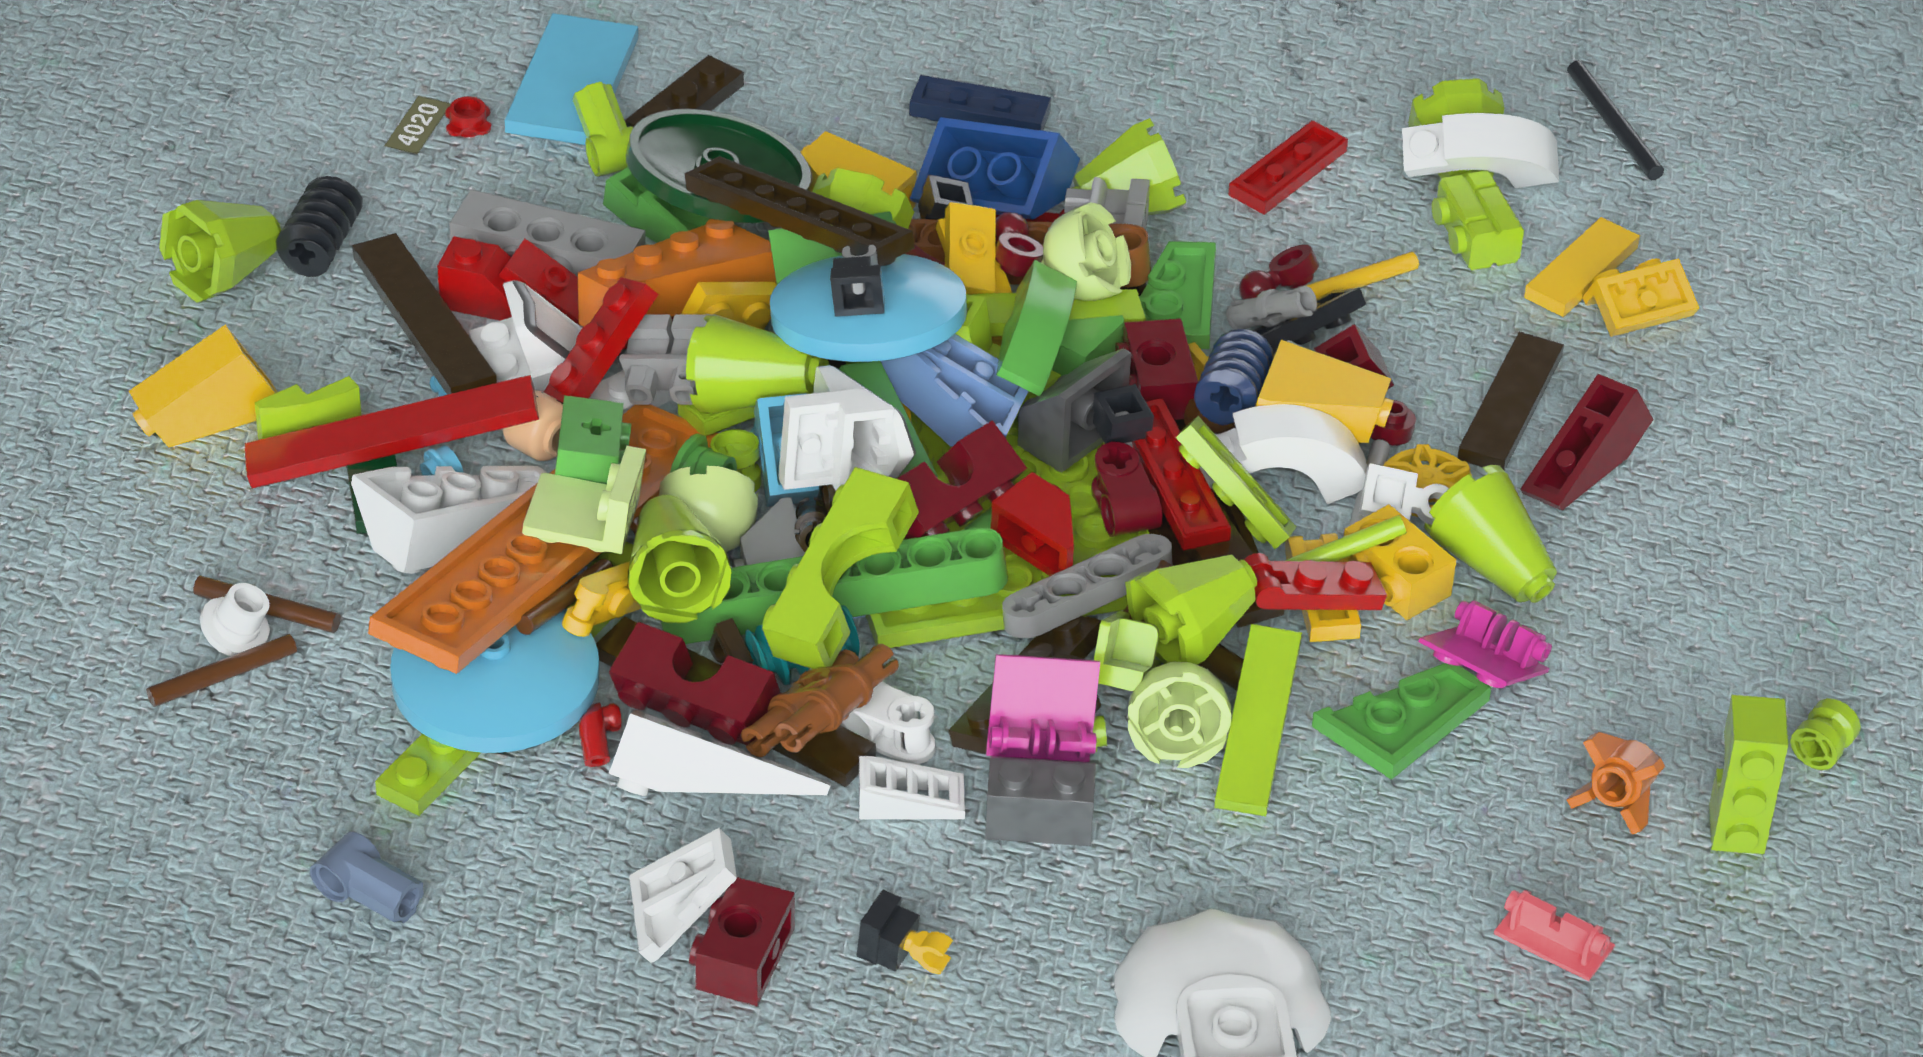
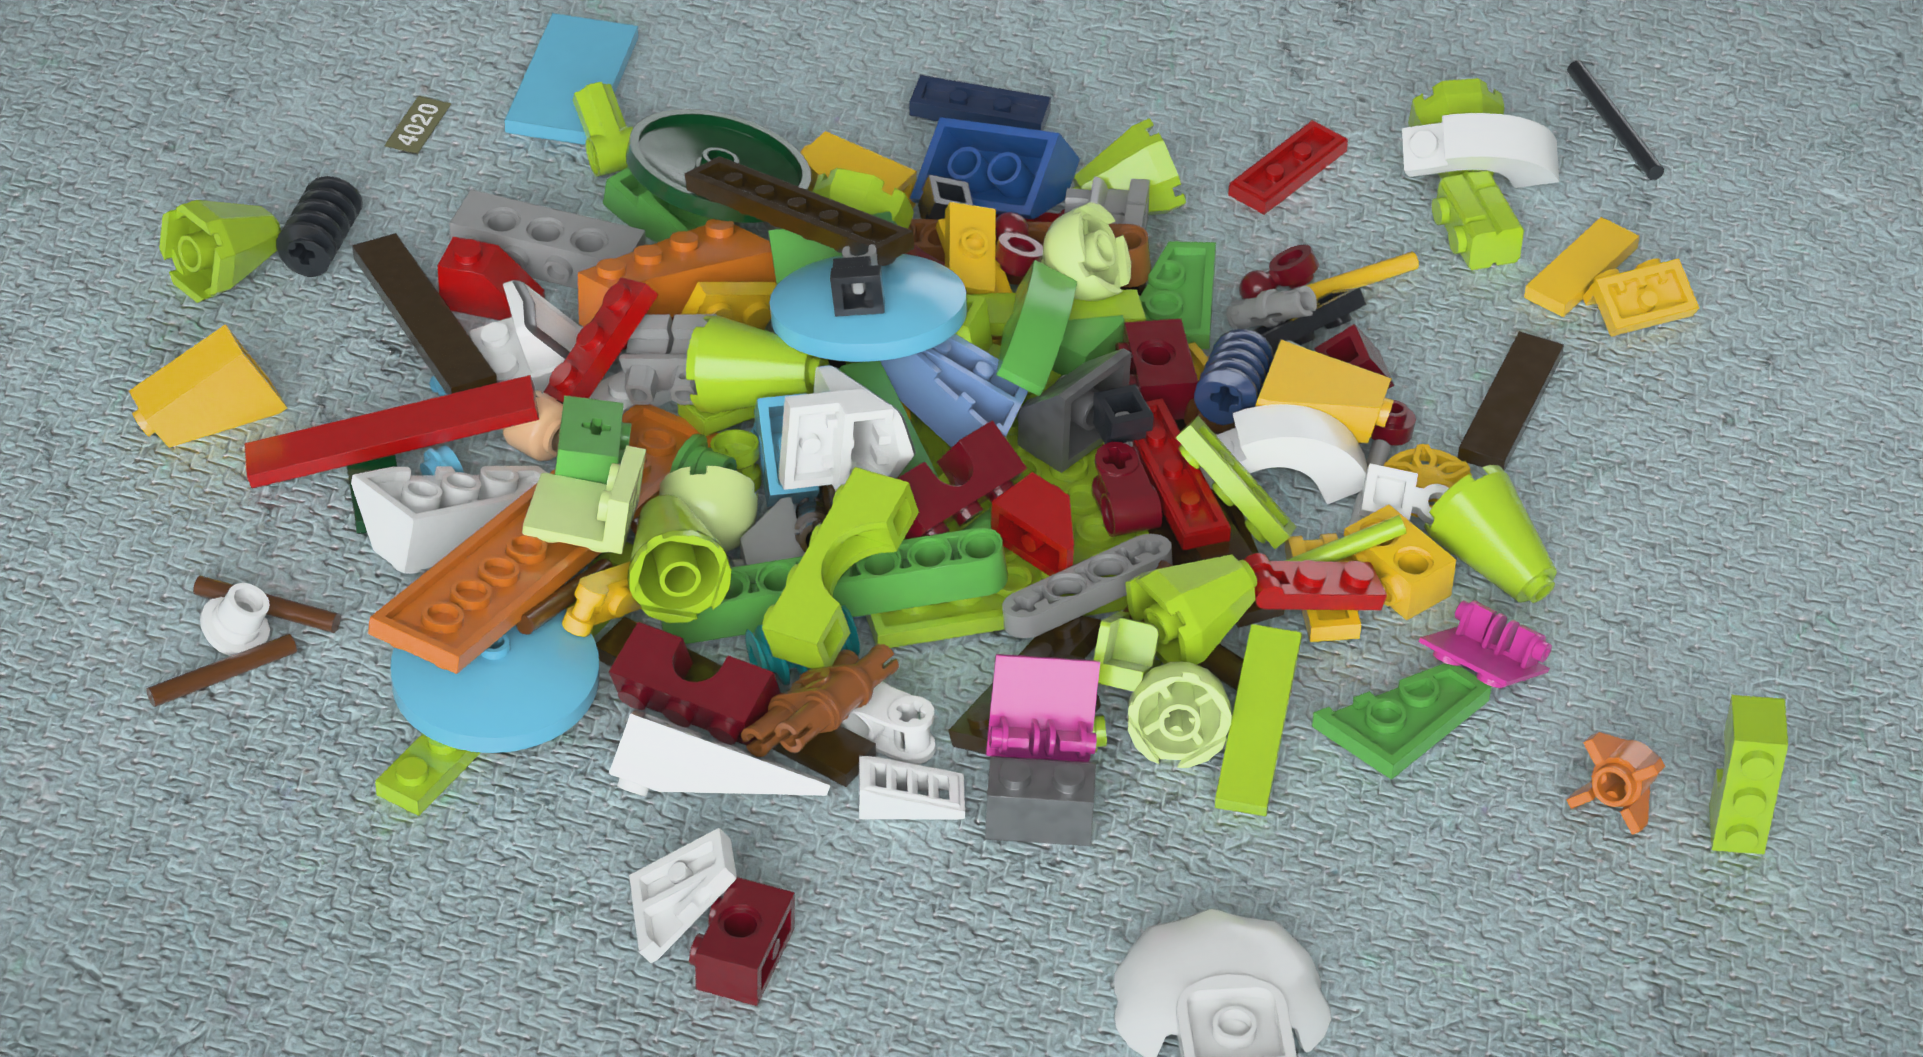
lime slope [254,376,362,440] -> none
sand blue piece [309,832,424,923] -> none
red plate [445,96,491,137] -> none
red plate [498,238,580,326] -> none
red arm [579,702,622,767] -> none
dark brown plate [625,55,744,127] -> none
dark brown tile [708,618,753,664] -> none
black piece [857,889,953,974] -> none
coral hinge [1494,890,1615,981] -> none
dark red slope [1520,374,1654,511] -> none
lime wheel [1790,698,1861,770] -> none

